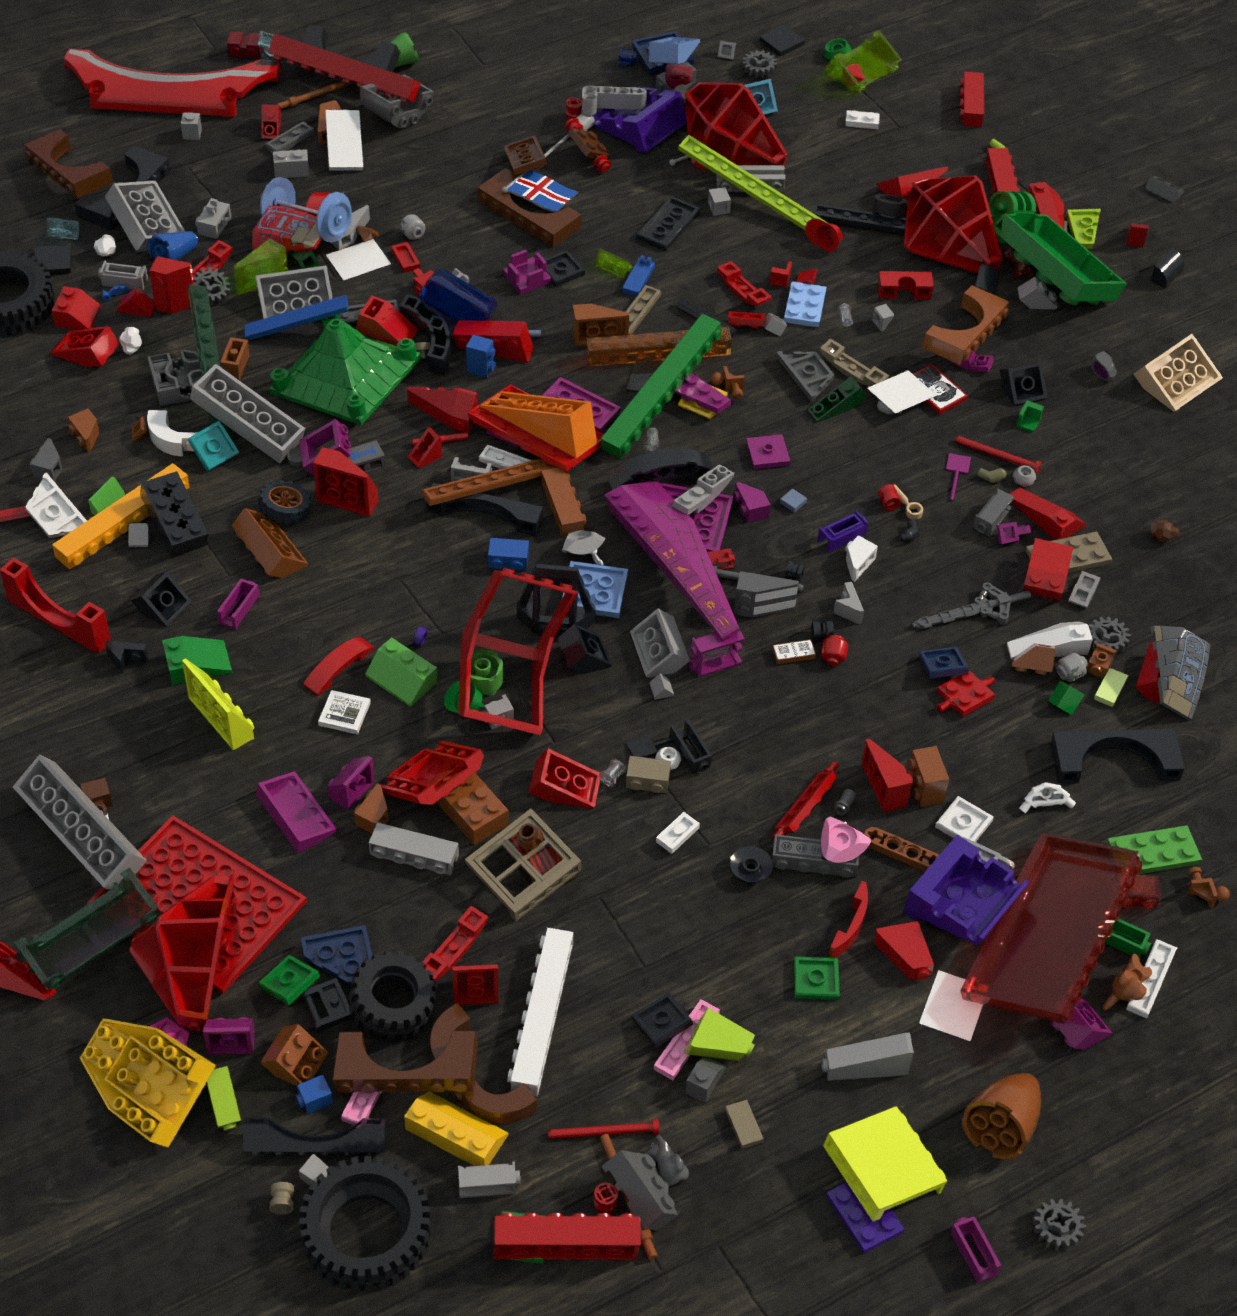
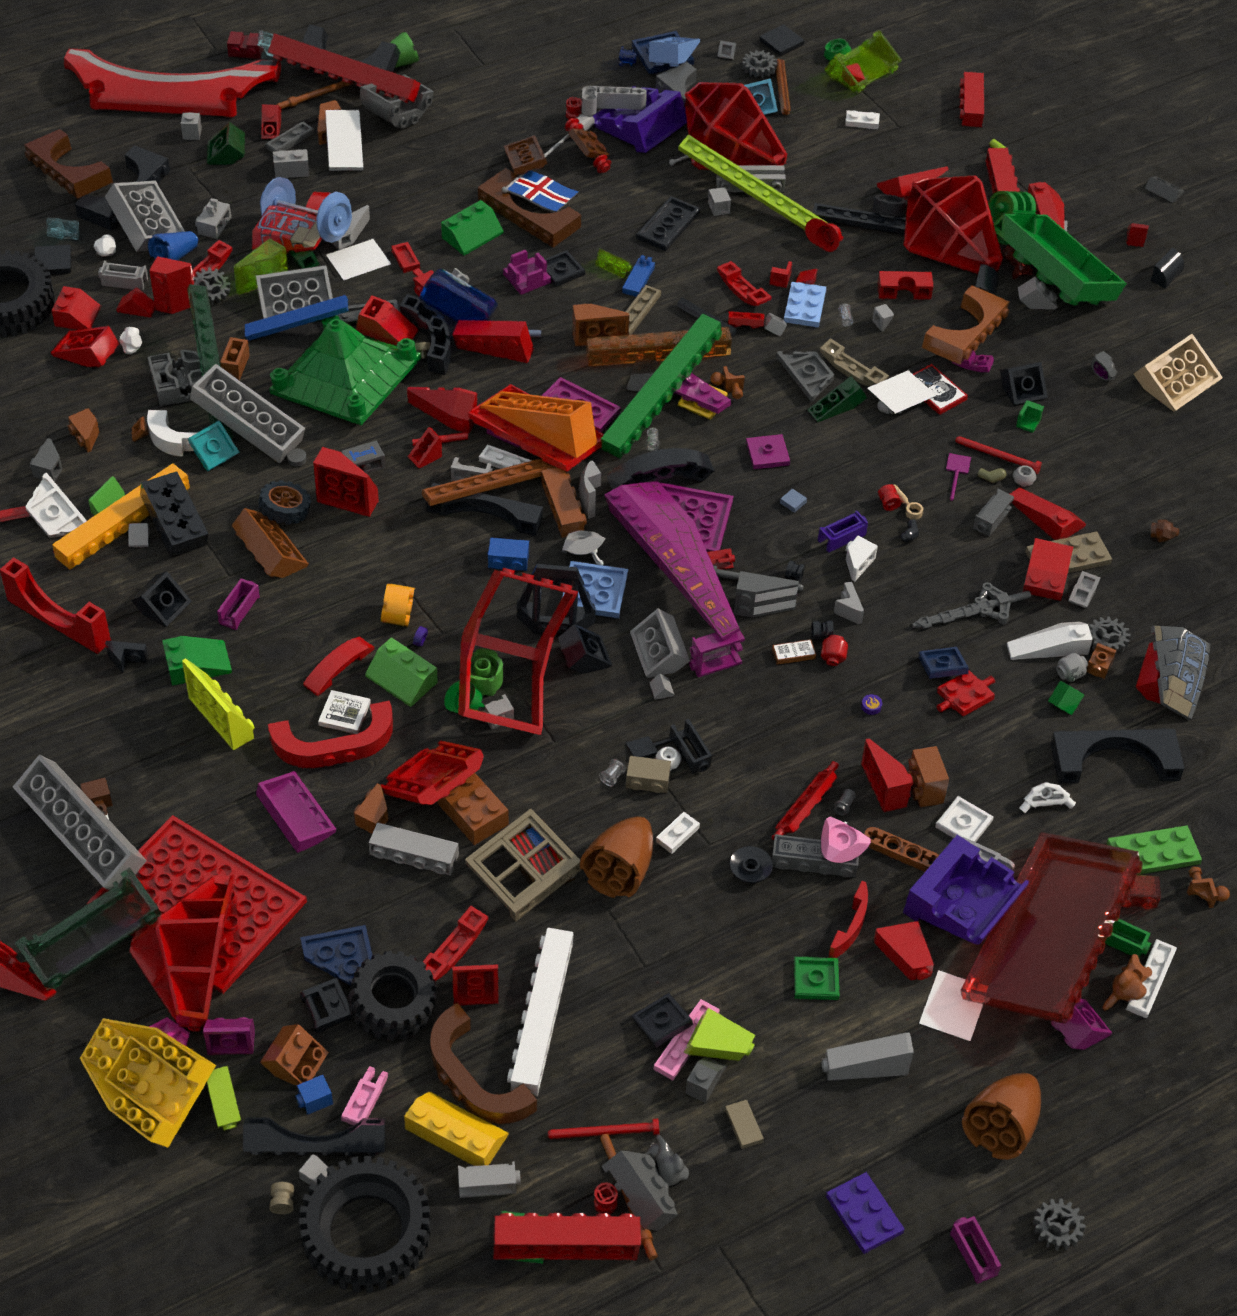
blue piece [101,285,131,301] -> none
green tile [257,955,320,1005] -> none
magenta window [299,419,351,477] -> none
magenta slope [327,756,374,811] -> none
reddish brown arch [333,1031,478,1093] -> none
dark orange slope [357,225,379,242] -> none
light grey head [400,214,425,240] -> none
blue brick [466,335,496,378] -> none
reddish brown rock [517,823,544,850] -> none
red slope [529,748,601,809] -> none
dark red piece [665,64,693,89] -> none
light grey slope [672,464,735,515] -> none
magenta slope [733,482,771,523] -> none
neon yellow panel [823,1106,947,1221] -> none
magenta plate [996,522,1031,544] -> none
dark orange slope [1011,643,1056,675] -> none
lime wing [1066,209,1101,249] -> none
yellowish green tile [1094,668,1128,707] -> none
none -> dark green slope [207,122,245,165]
none -> red arch [268,701,393,768]
none -> light orange brick [381,583,415,627]
none -> green slope [441,200,503,256]
none -> light grey slope [578,461,601,519]
none -> dark orange cylinder [580,816,653,898]
none -> dark orange axle [776,59,791,115]
none -> dark purple tile [861,694,882,715]

